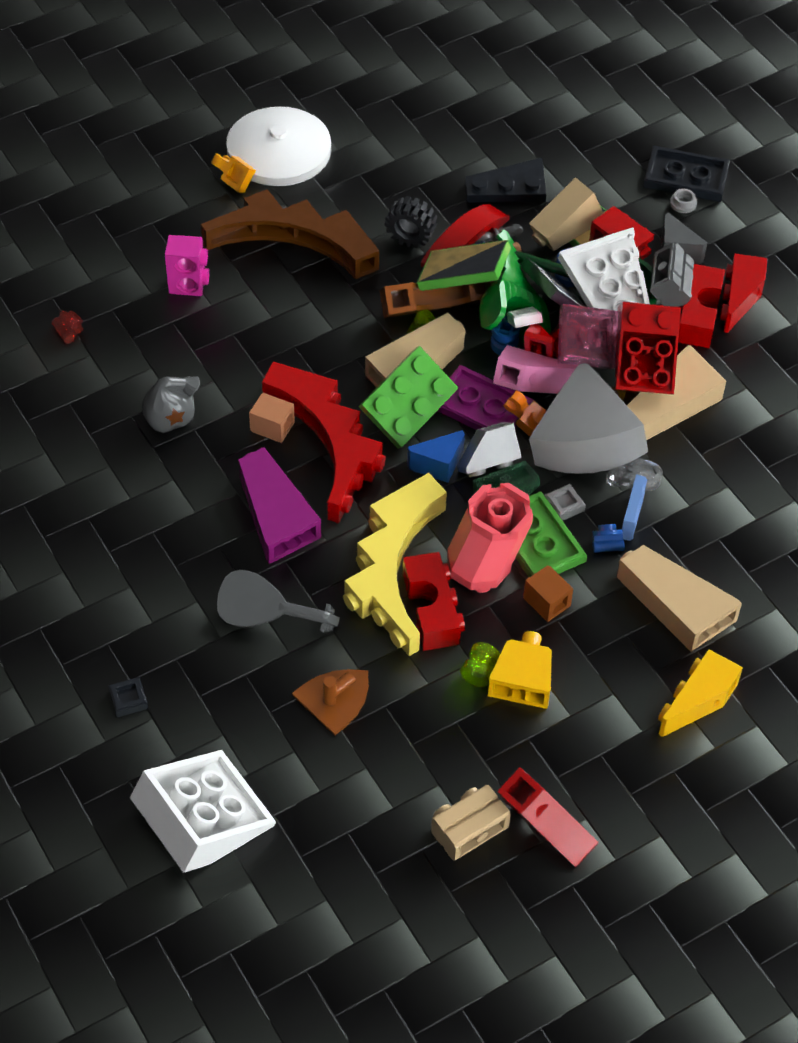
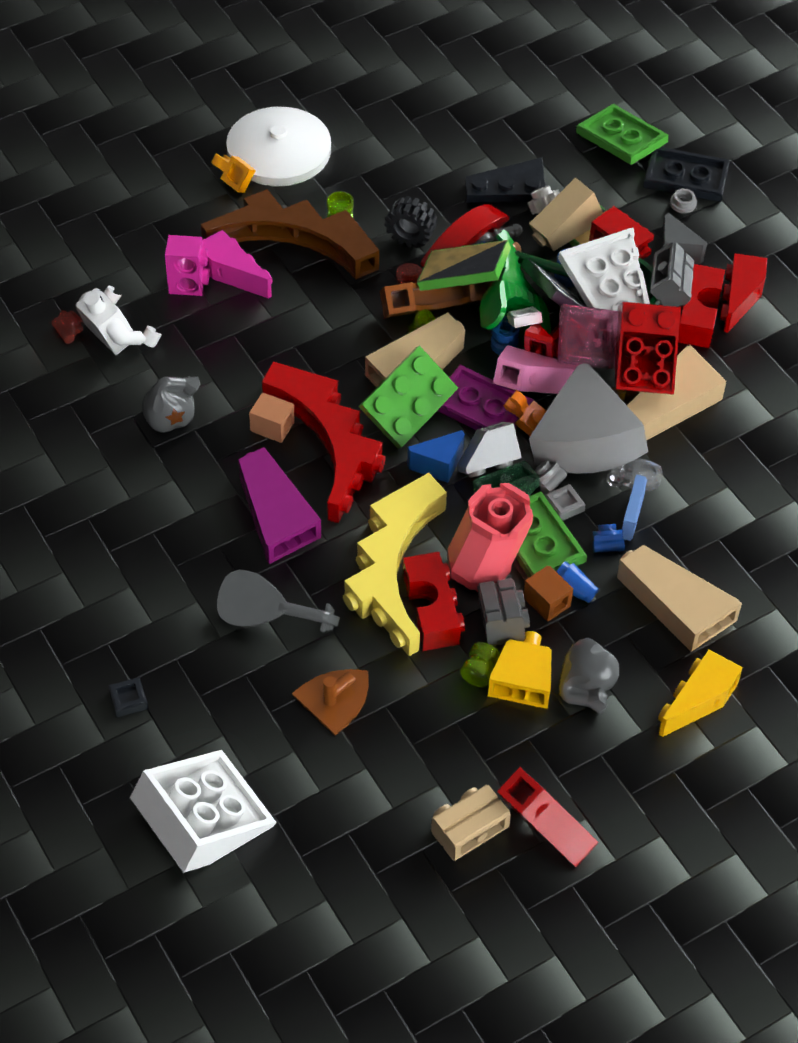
none -> white torso [75,286,162,355]
none -> dark pink slope [202,230,273,299]
none -> clear neon green wheel [327,191,354,218]
none -> clear red plate [396,263,423,284]
none -> dark grey brick [477,578,530,646]
none -> white gear [528,185,560,214]
none -> light grey plate [533,460,567,495]
none -> blue cone [556,561,599,604]
none -> dark grey piece [559,638,619,715]
none -> bright green tile [576,104,668,165]

